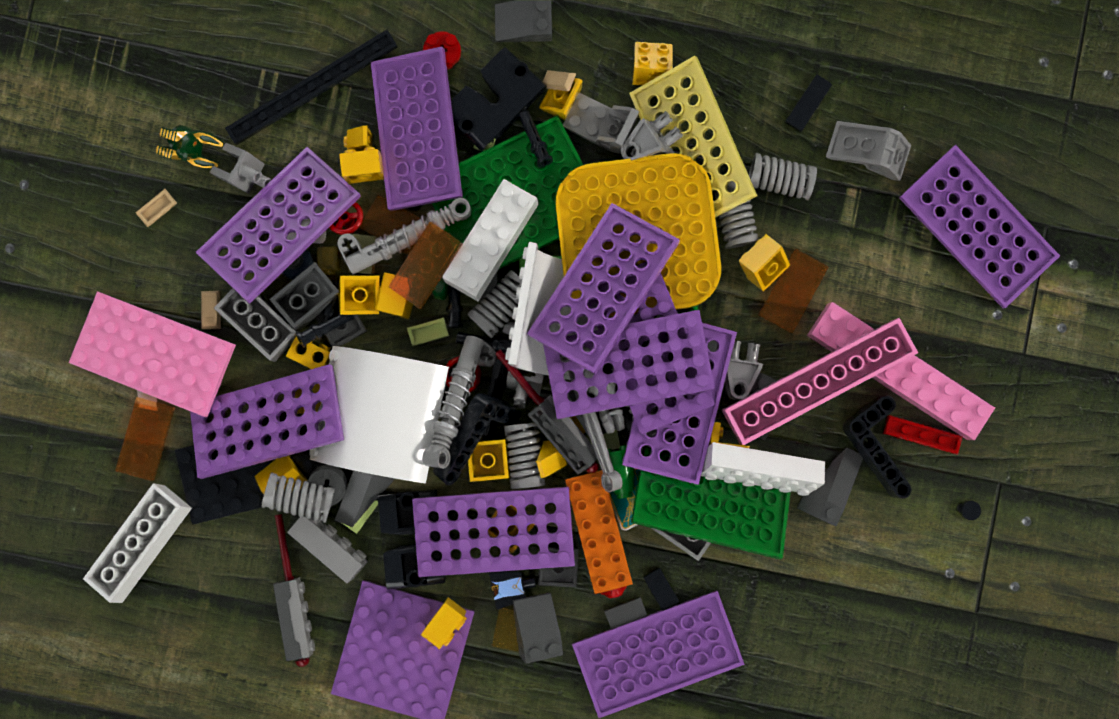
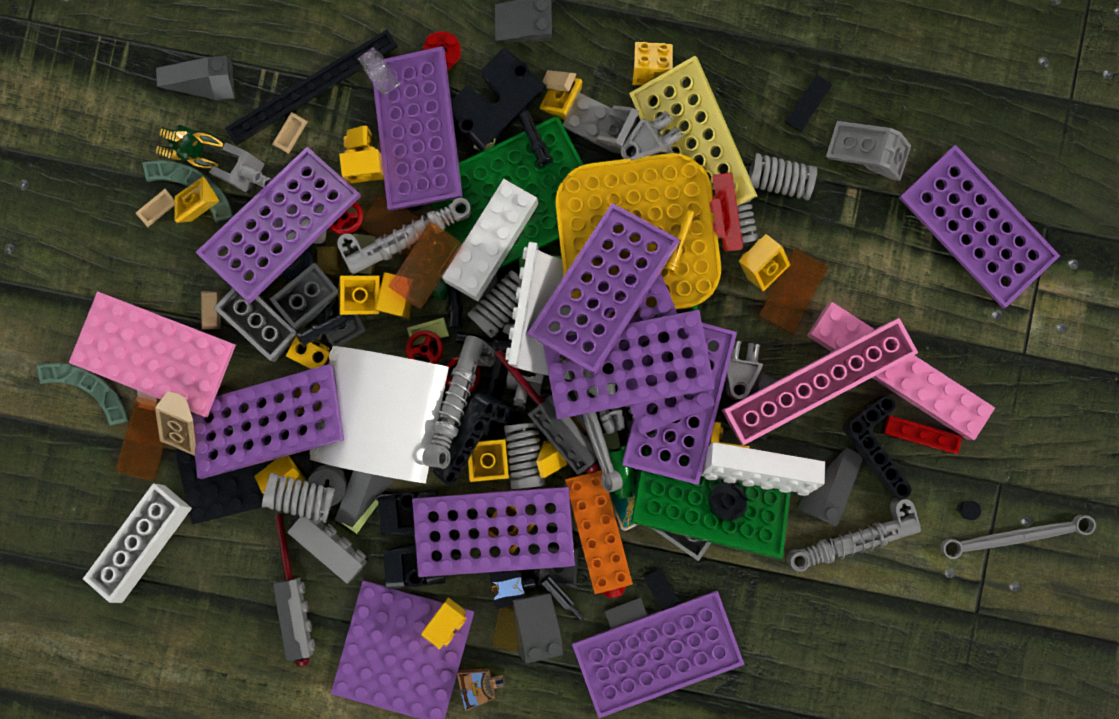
none -> sand green tile [36,363,130,426]
none -> sand green tile [142,160,234,223]
none -> tan slope [155,391,196,456]
none -> dark grey wedge [156,56,235,101]
none -> yellow slope [175,176,220,223]
none -> tan tile [272,112,308,154]
none -> clear brick [358,47,400,95]
none -> red piece [406,330,443,364]
none -> torso [457,668,505,711]
none -> black axle [541,574,584,621]
none -> yellow pin [664,210,695,272]
none -> black tile [708,482,748,522]
none -> red bracket [710,172,743,251]
none -> light grey piece [786,498,921,572]
none -> light grey piece [940,515,1096,559]

